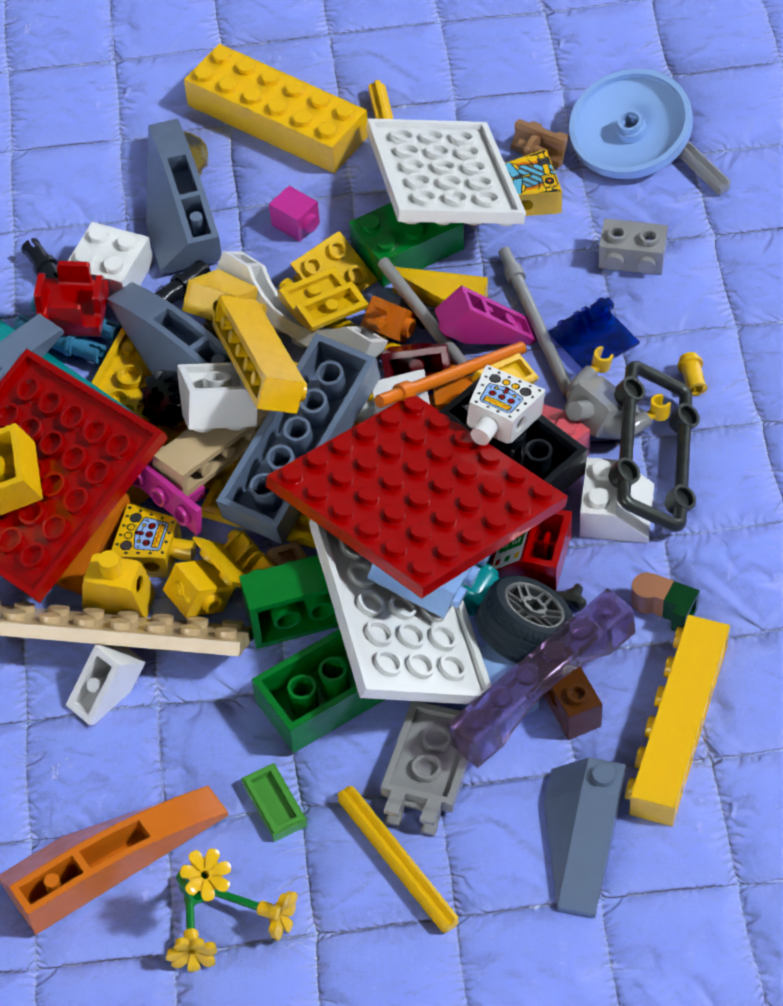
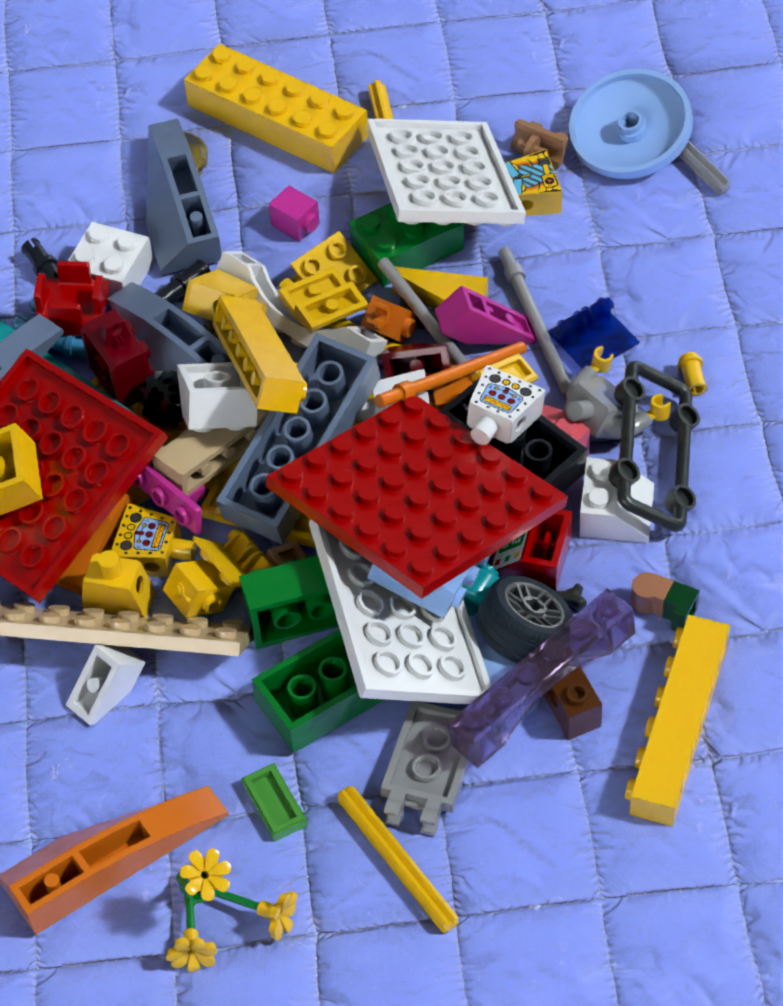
sand blue wedge [544,757,626,919] -> none
light grey brick [598,218,668,275] -> none
none -> dark red hinge [80,309,154,407]

